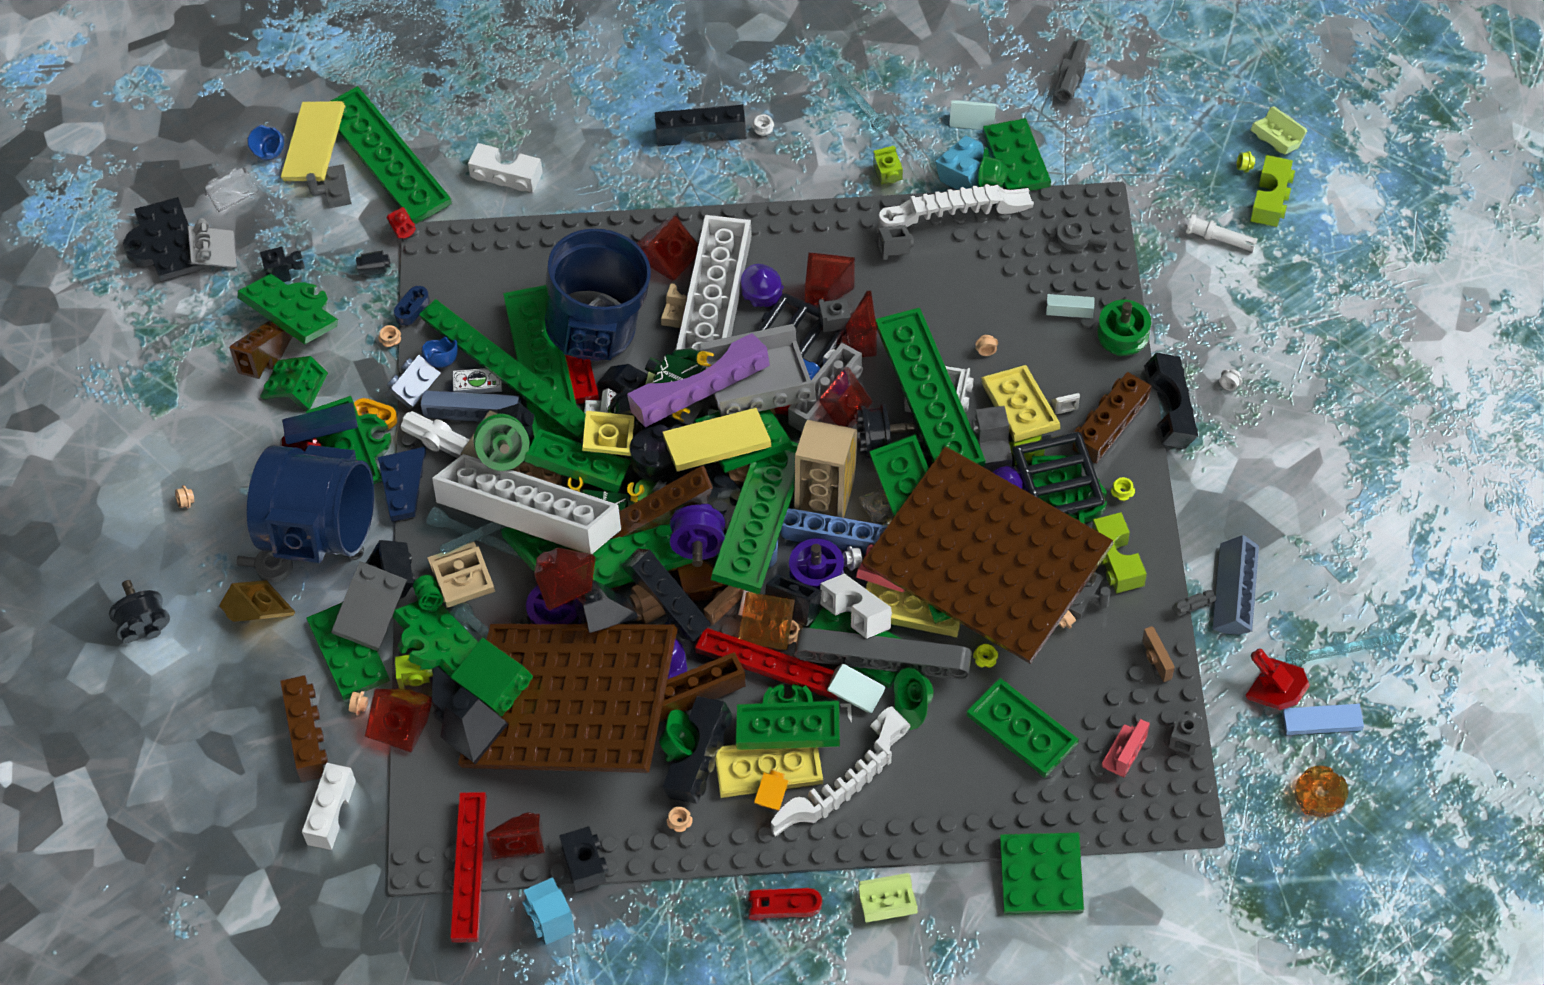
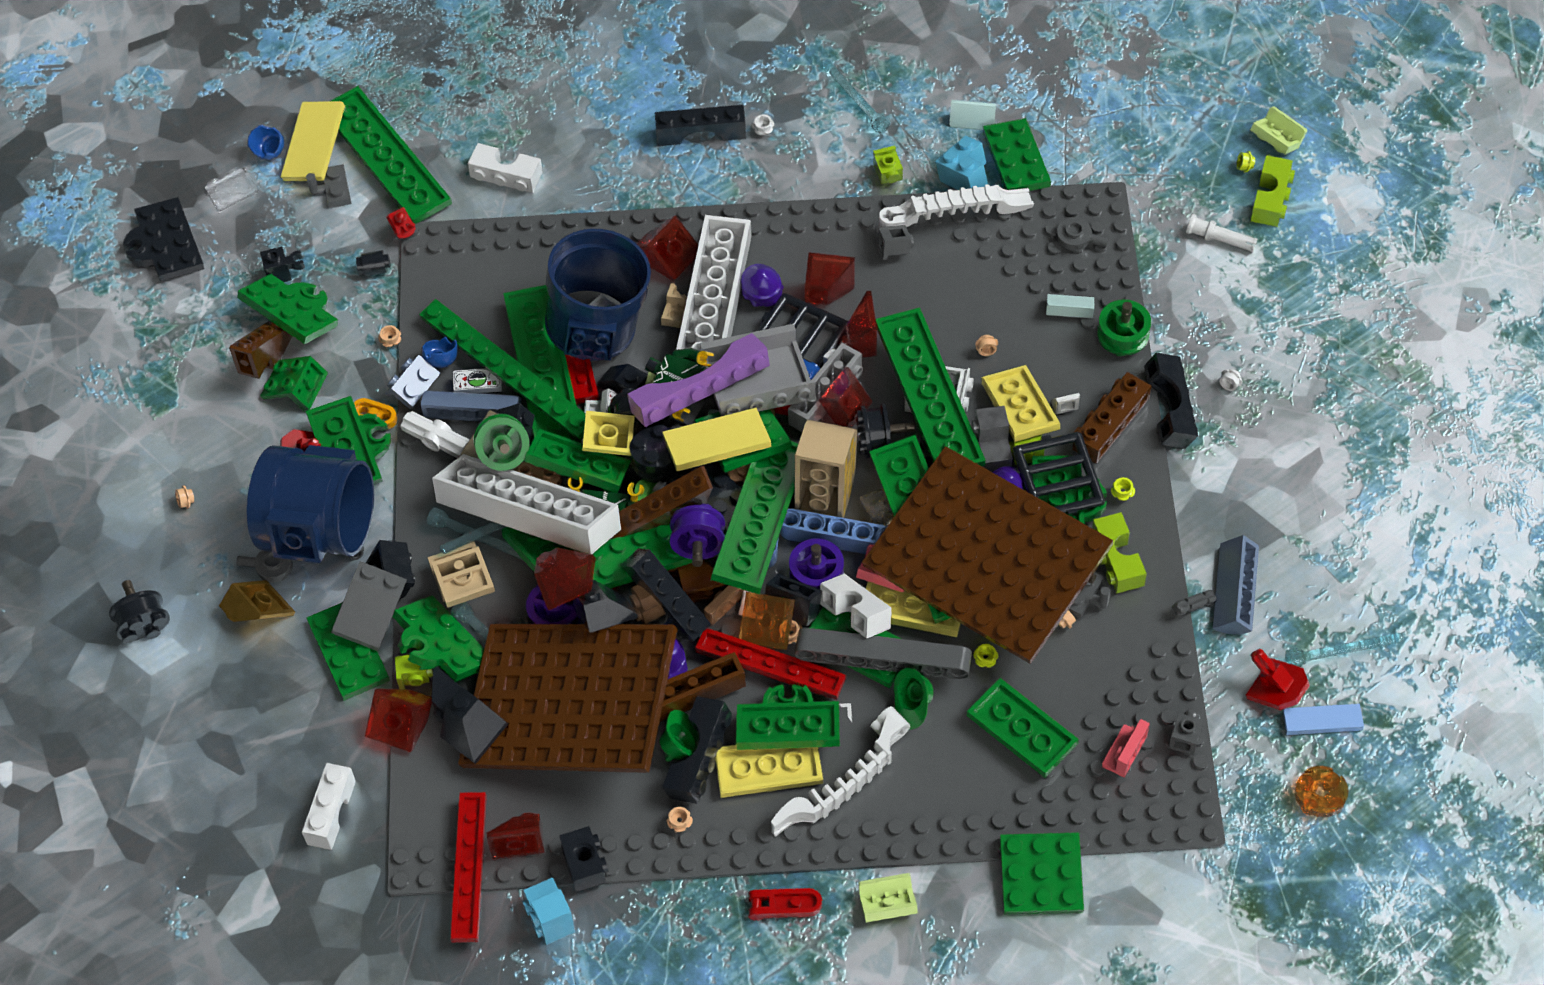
light grey hinge [188,219,237,268] -> none
reddish brown brick [280,675,329,783] -> none
dark blue tile [282,402,358,445] -> none
light nougat plate [349,691,368,715] -> none
dark blue wing [378,447,426,522] -> none
dark blue beam [394,286,430,326] -> none
green wheel [413,575,443,610] -> none
green panel [451,637,533,716] -> none
light orange brick [754,770,789,811] -> none
dark grey brick [819,298,855,332] -> none
light aqua slope [827,664,885,714] -> none
white plate [843,546,862,571] -> none
green piece [978,147,1009,187] -> none
dark grey piece [1054,39,1091,102] -> none
medium nougat plate [1142,626,1175,682] -> none

